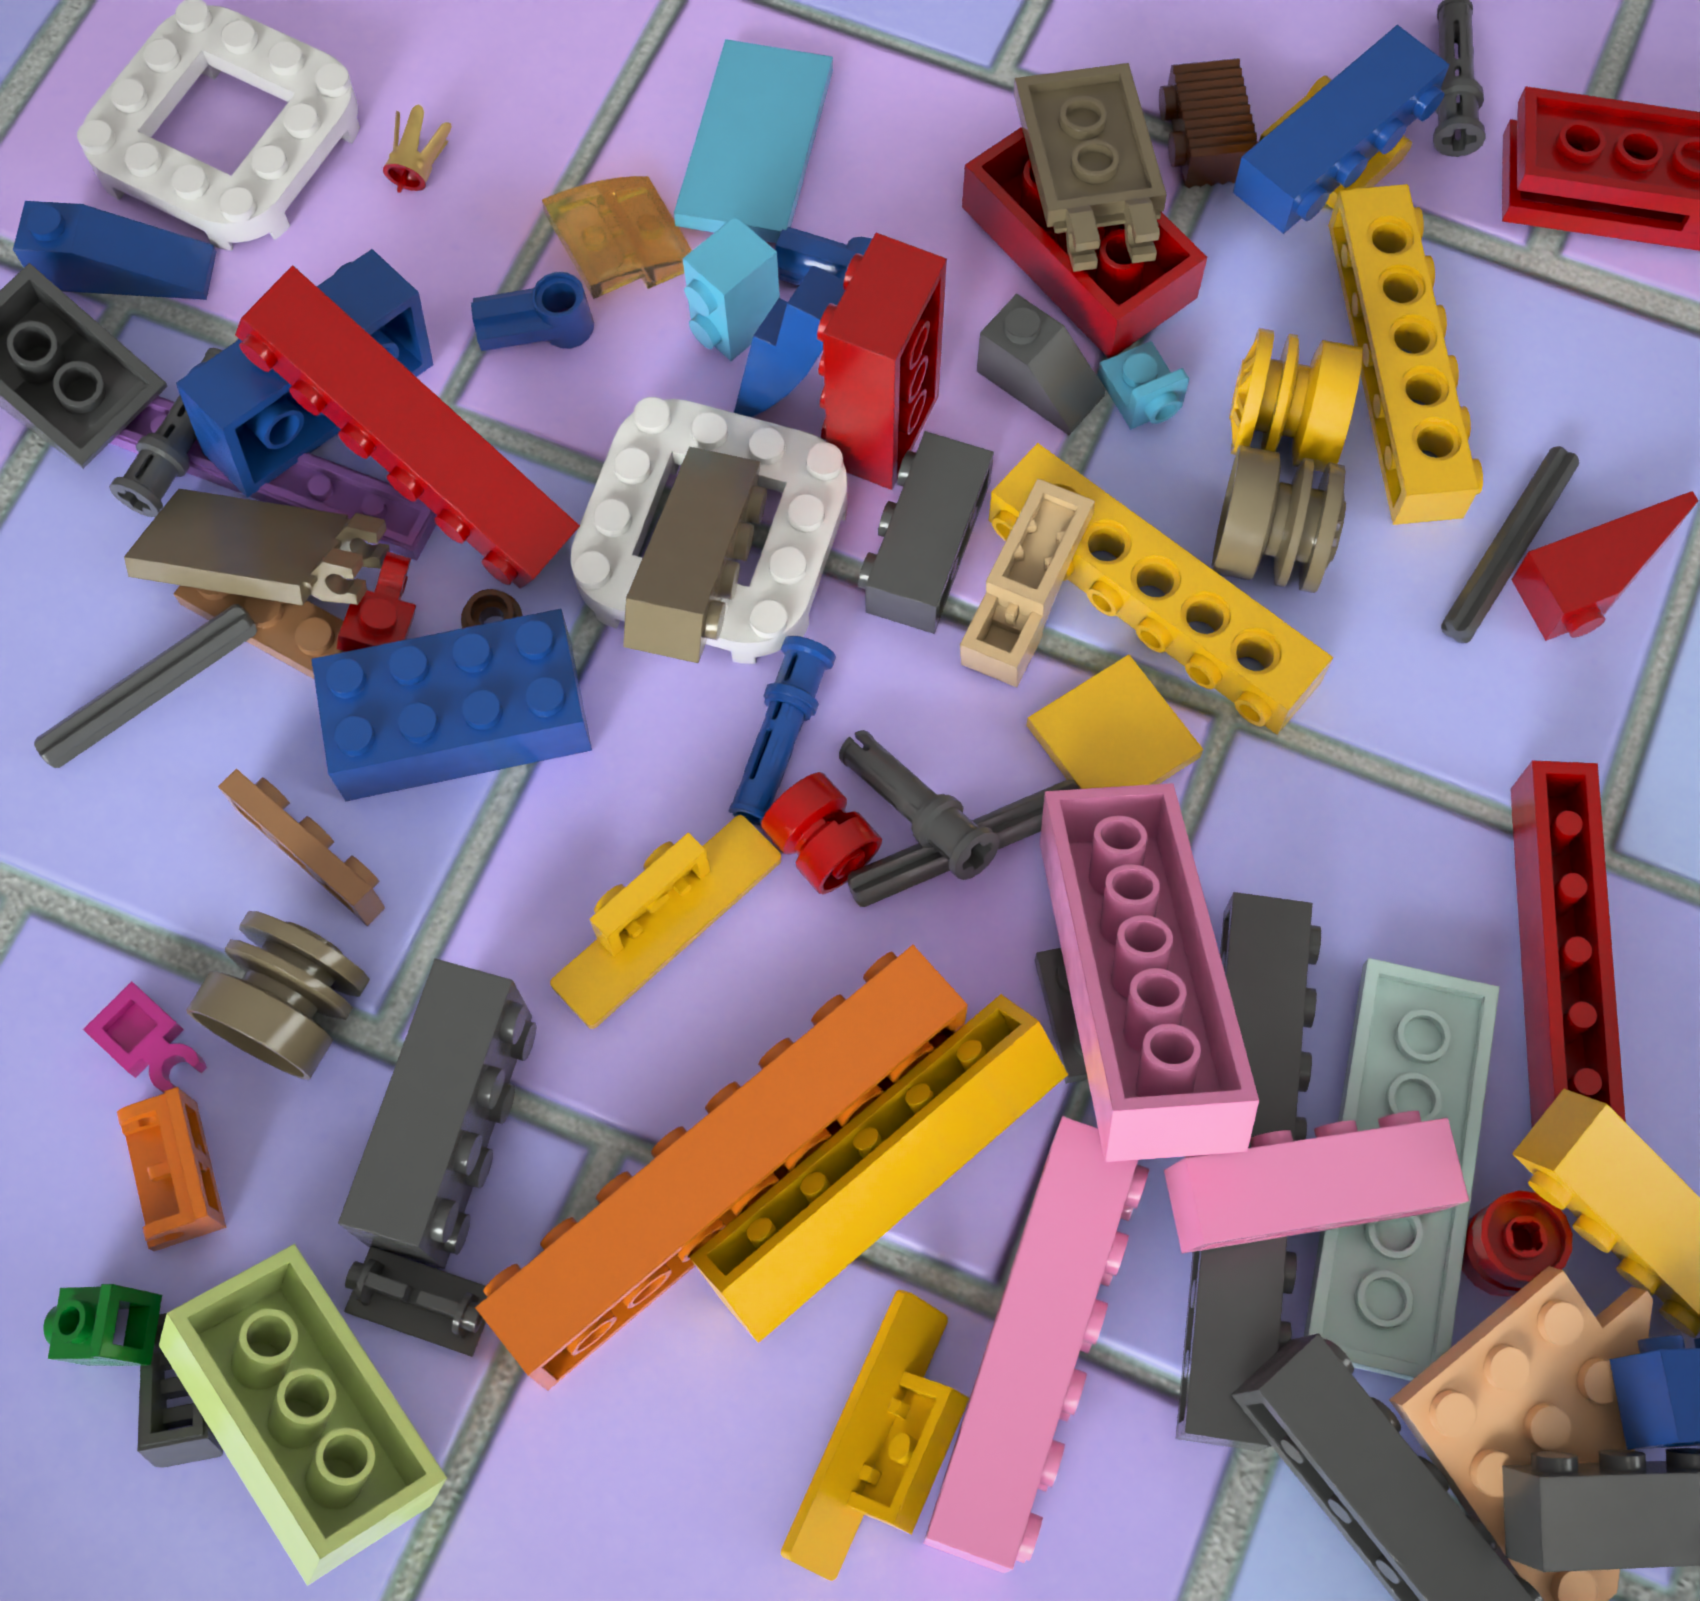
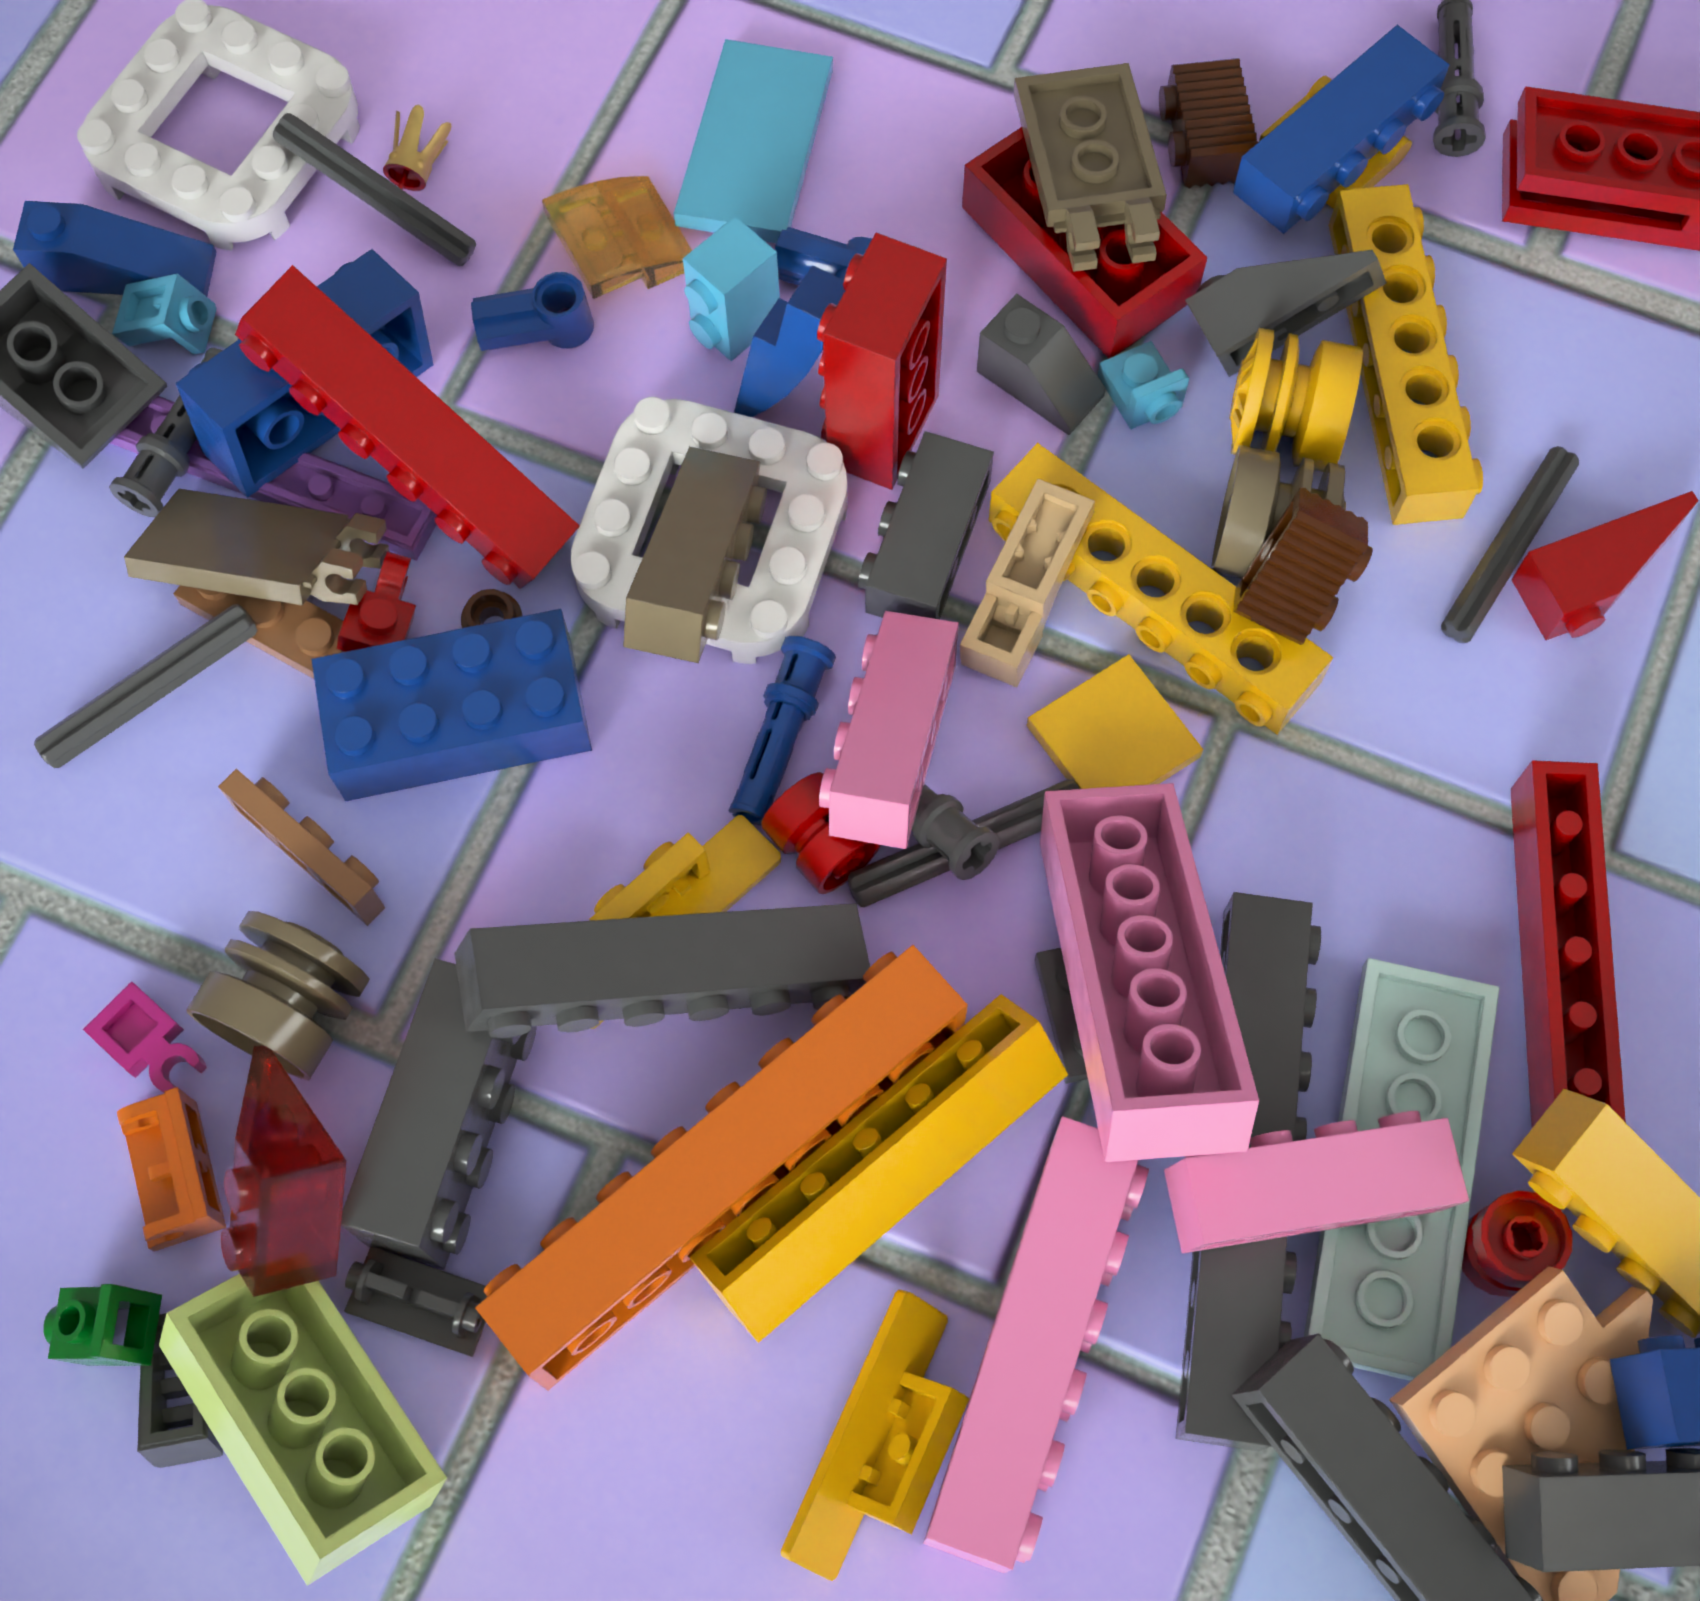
none -> medium azure bracket [112,273,217,354]
none -> clear red slope [221,1045,347,1297]
none -> dark grey axle [273,113,477,266]
none -> dark grey brick [454,903,870,1038]
none -> bright pink brick [819,611,959,849]
none -> dark grey slope [1185,250,1387,377]
none -> reddish brown brick [1233,488,1373,645]

